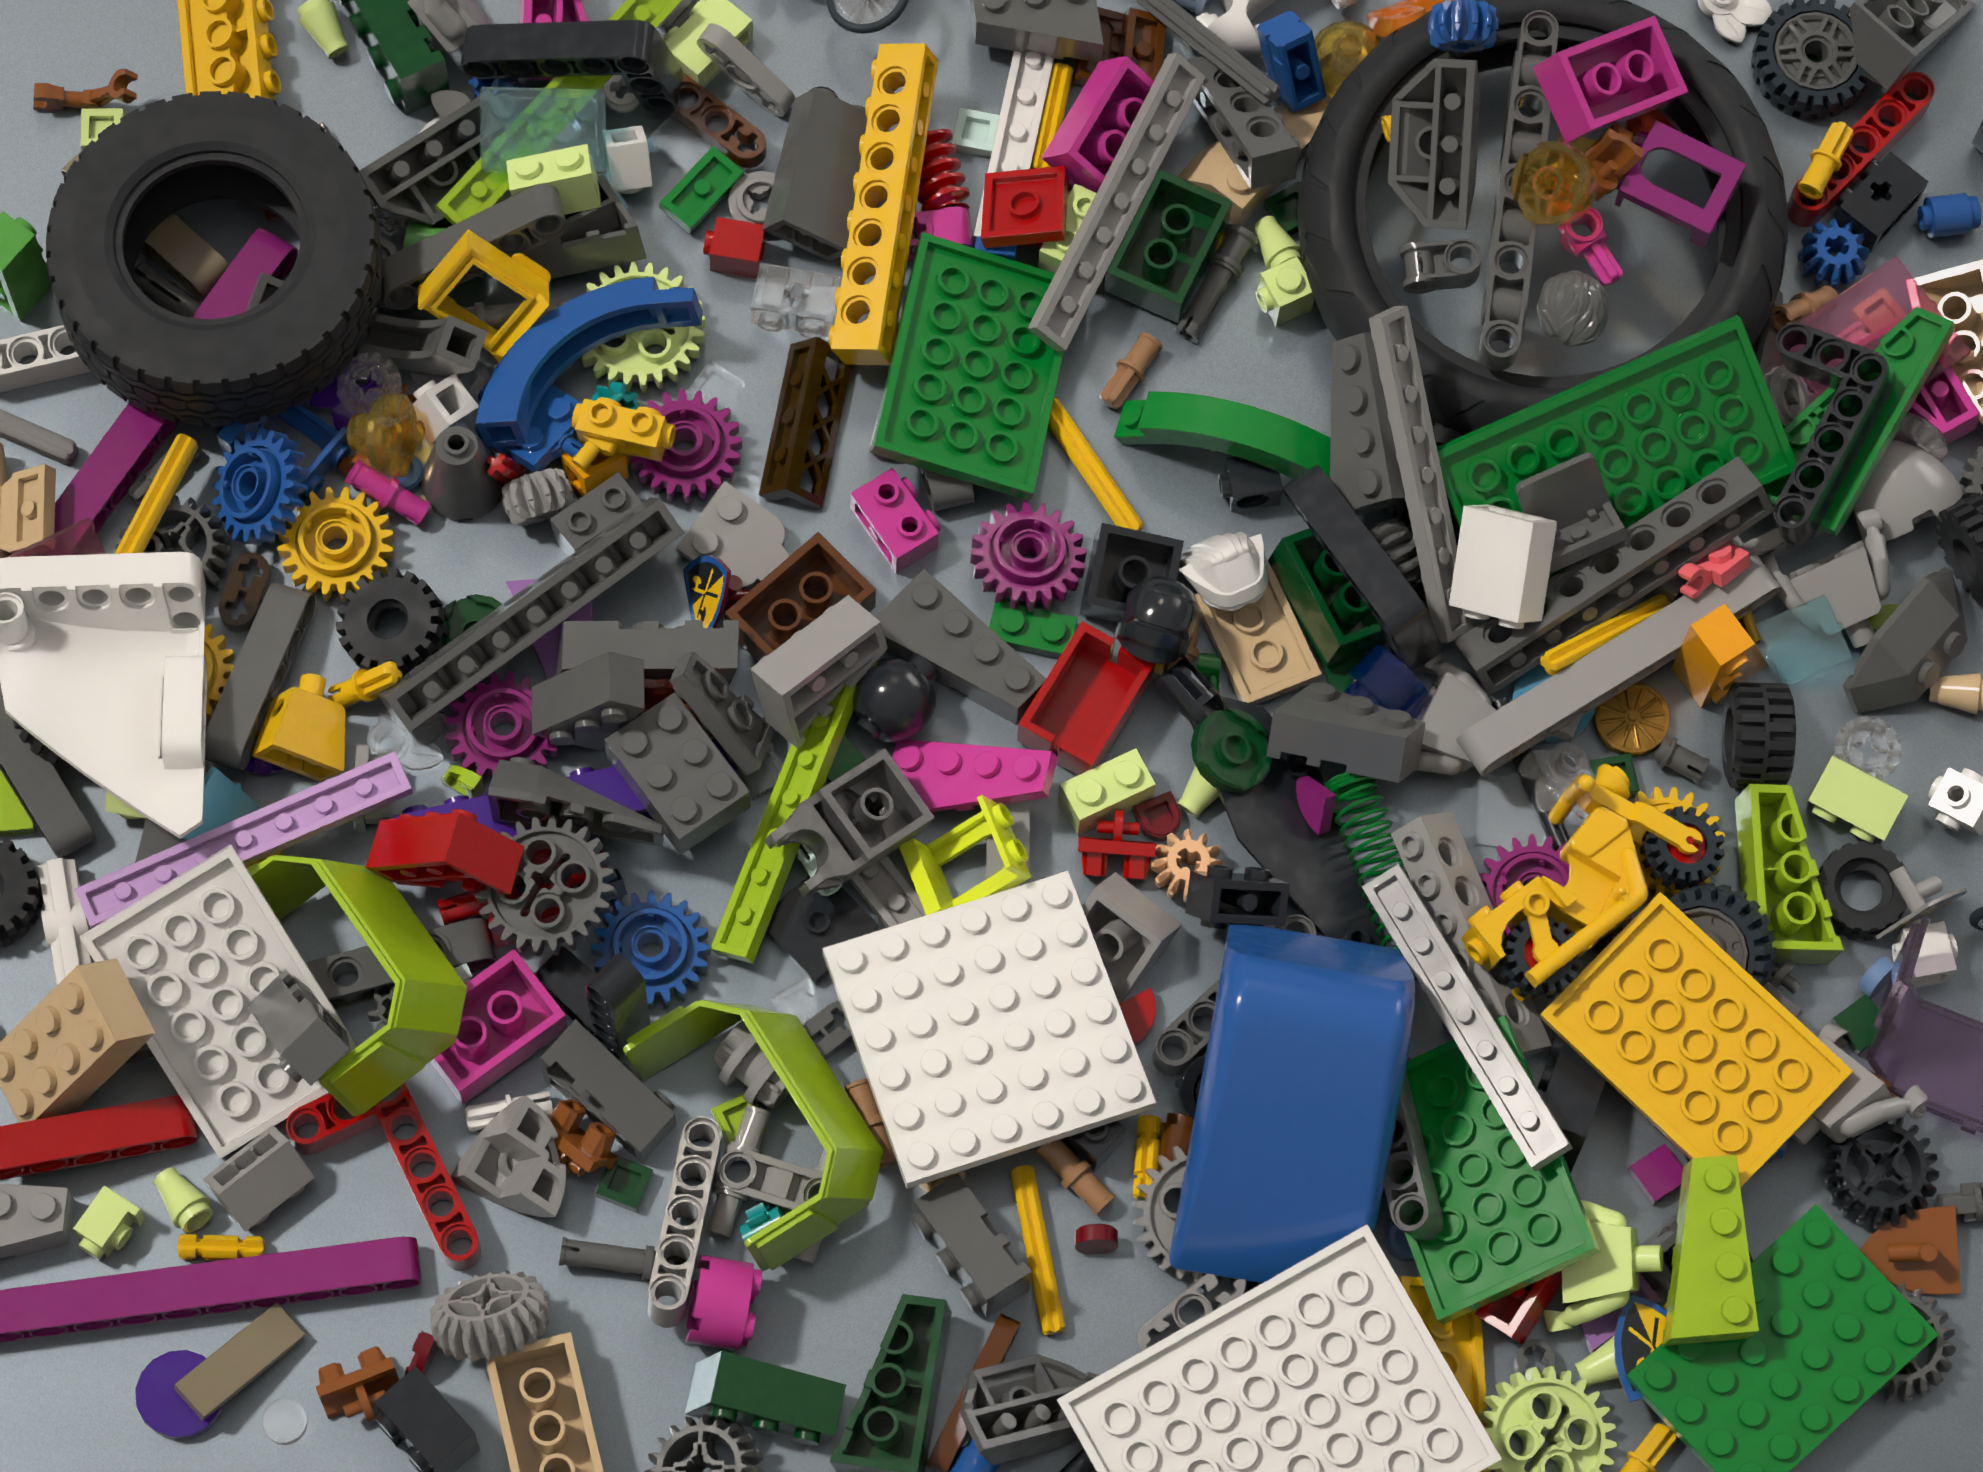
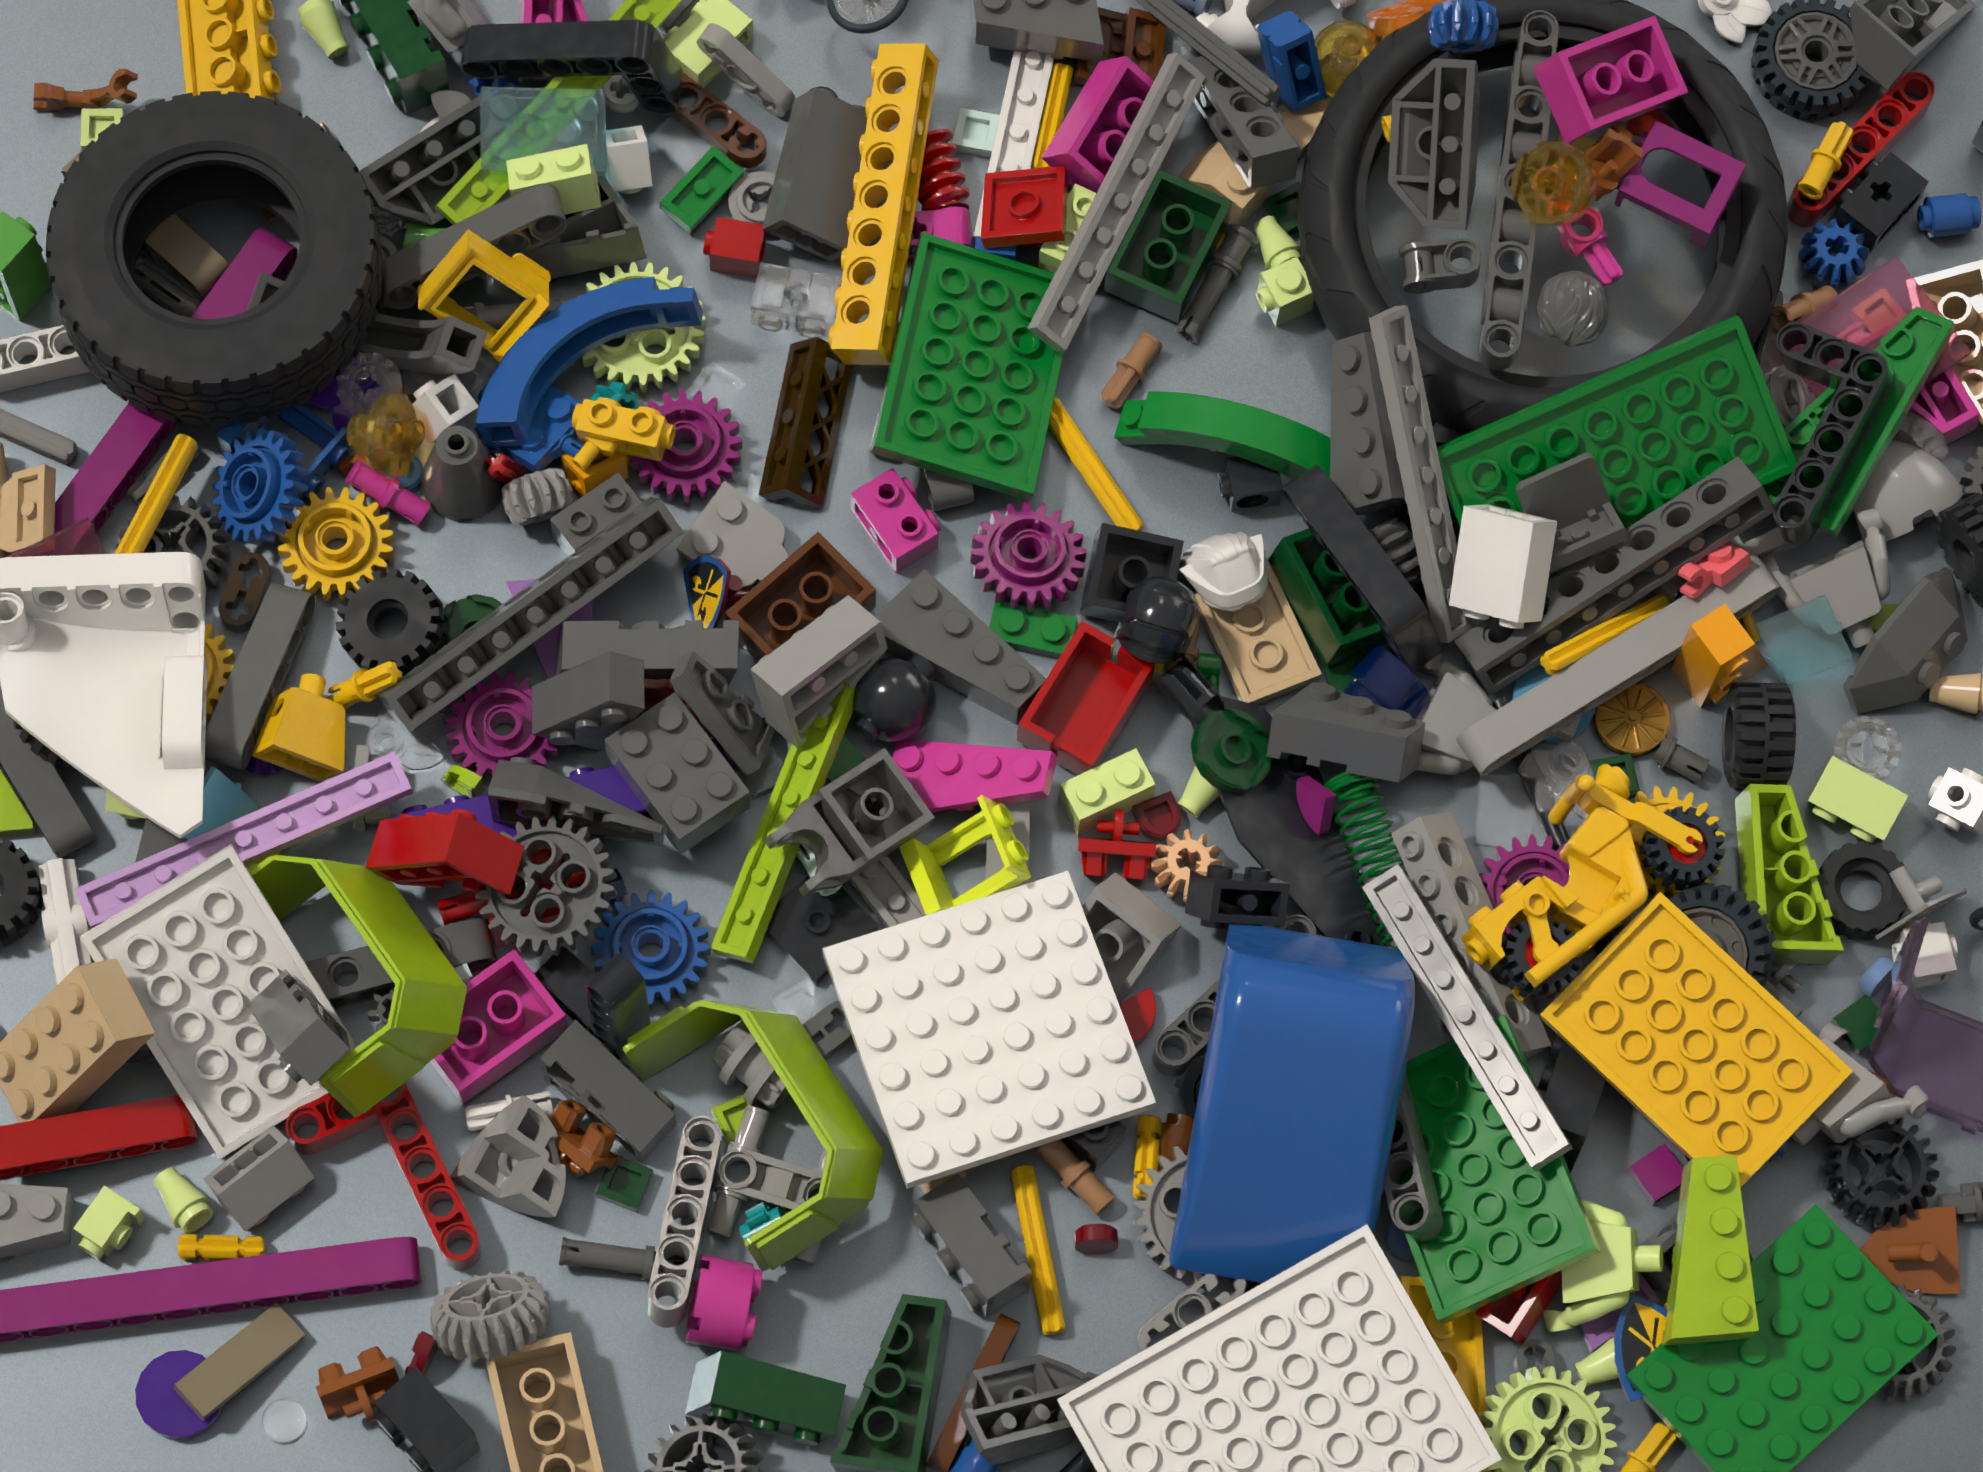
medium nougat pin [844,1078,897,1168] -> none

